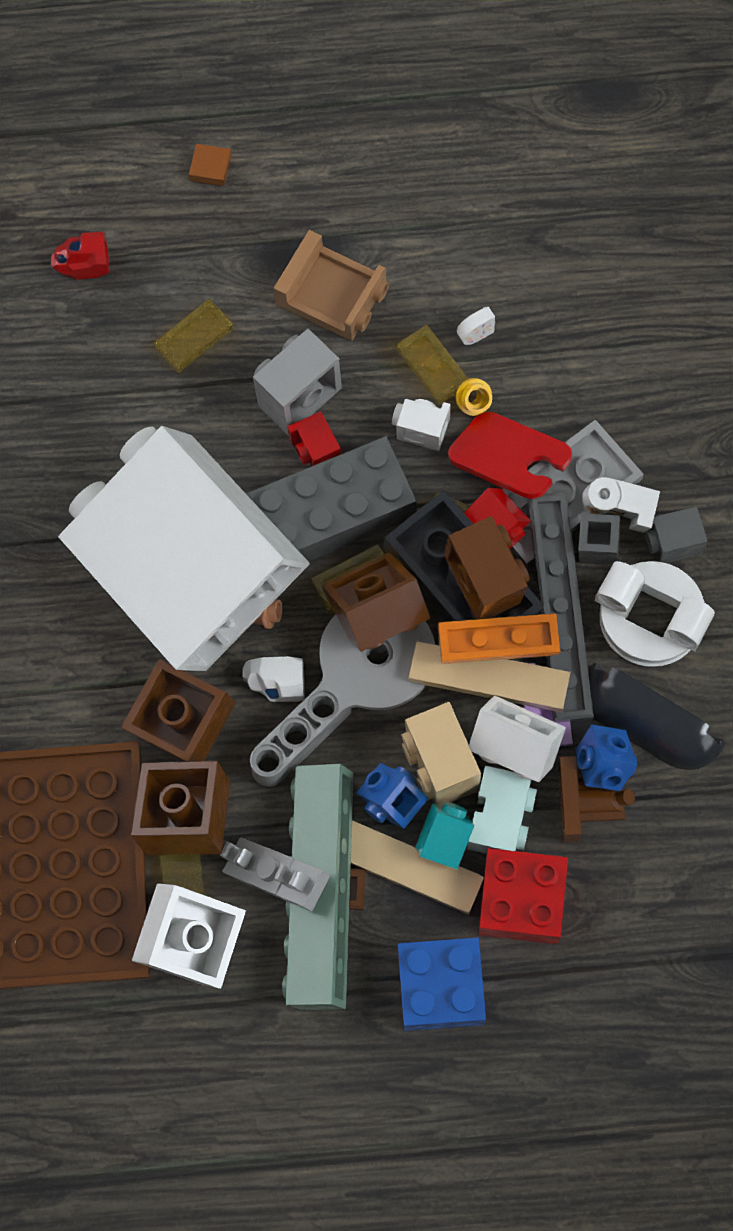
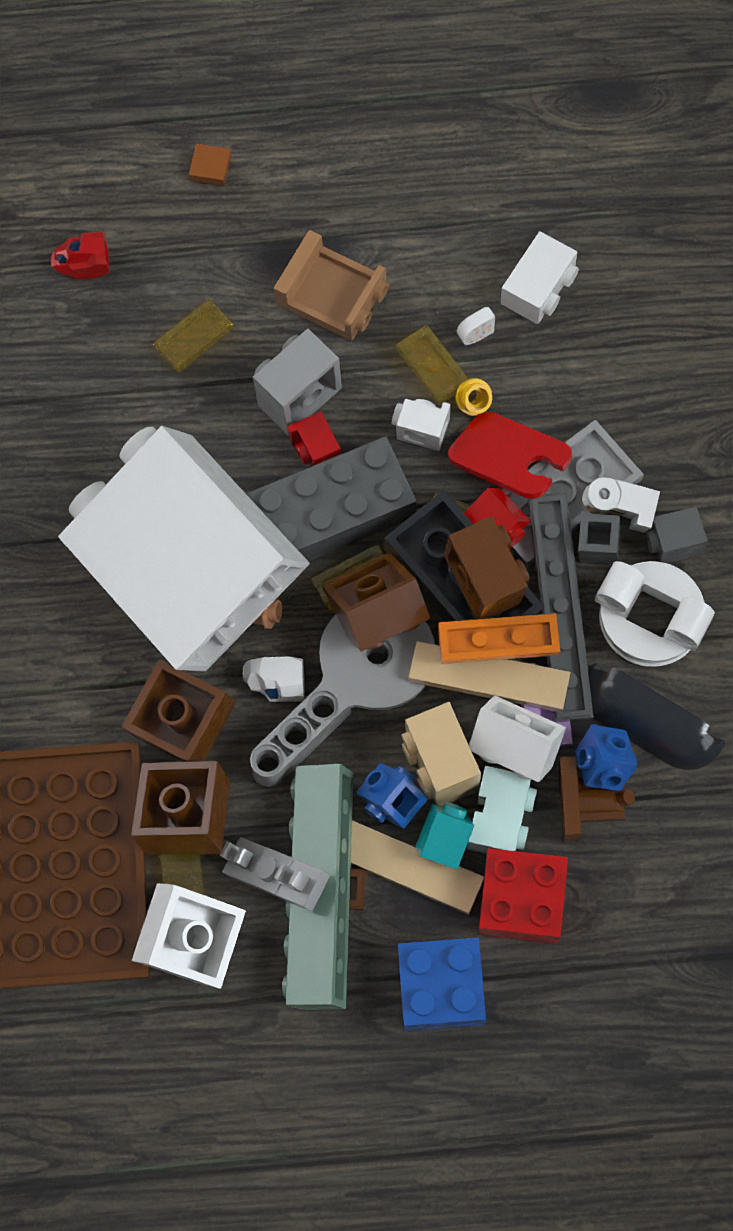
none -> white brick [501,231,579,324]

